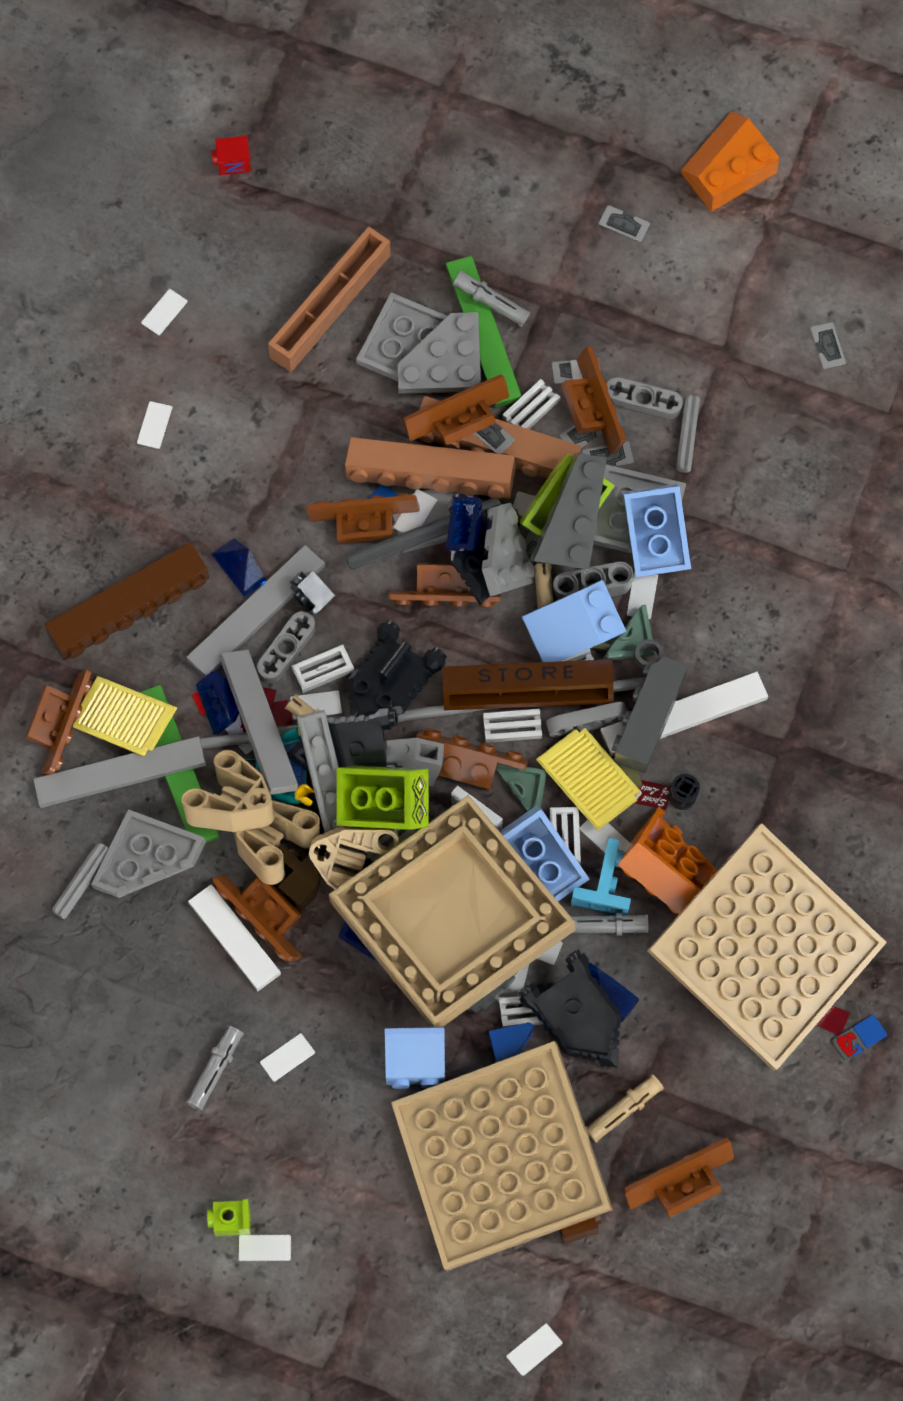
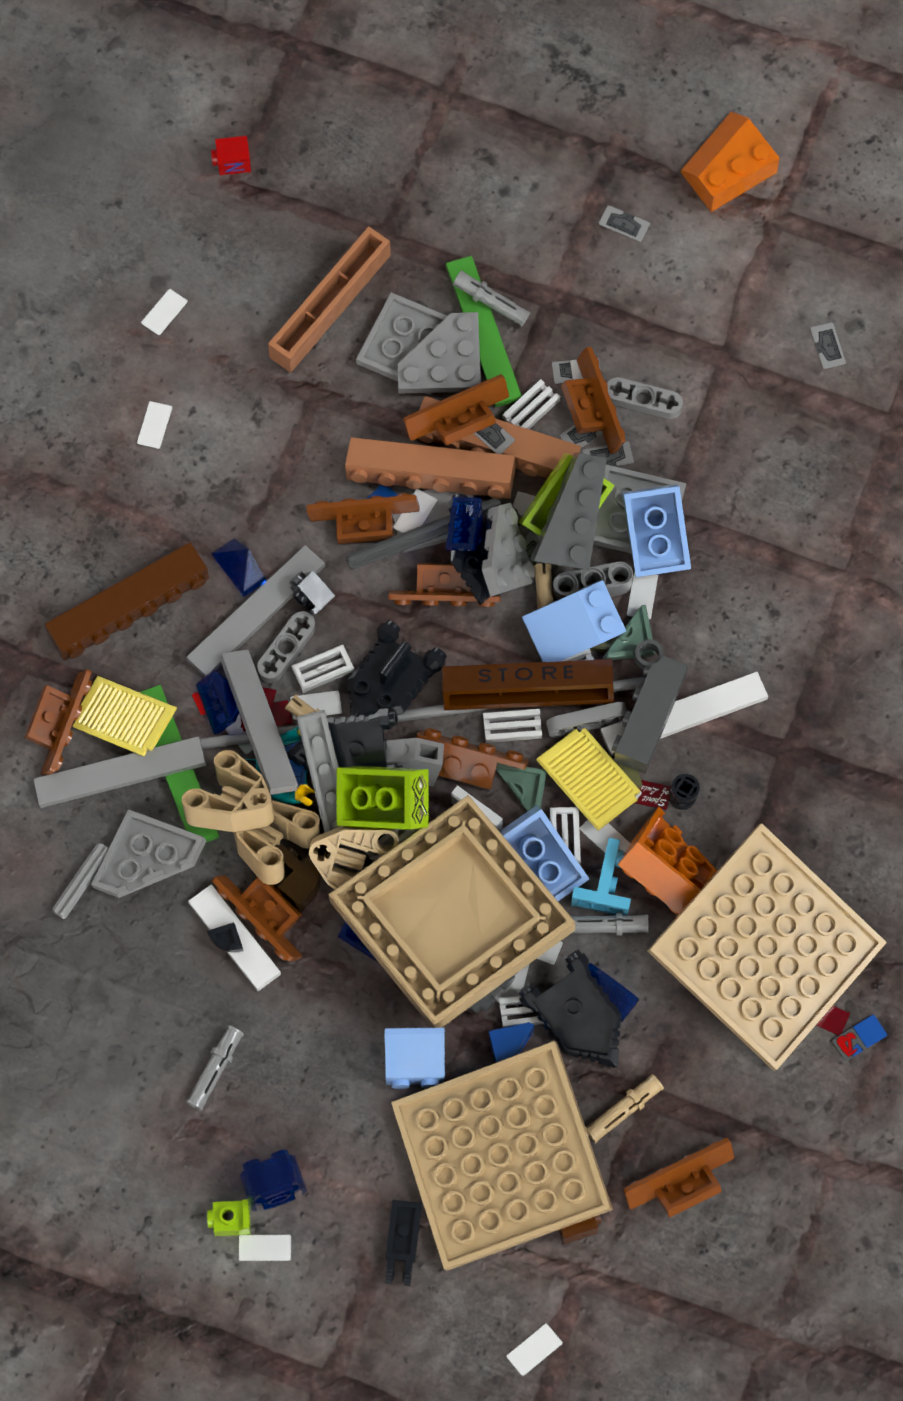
white sticker [260,1033,315,1082] -> none
light grey axle [676,395,700,473] -> none
none -> black tile [207,922,243,953]
none -> clear blue brick [240,1149,307,1211]
none -> black hinge [385,1200,422,1286]

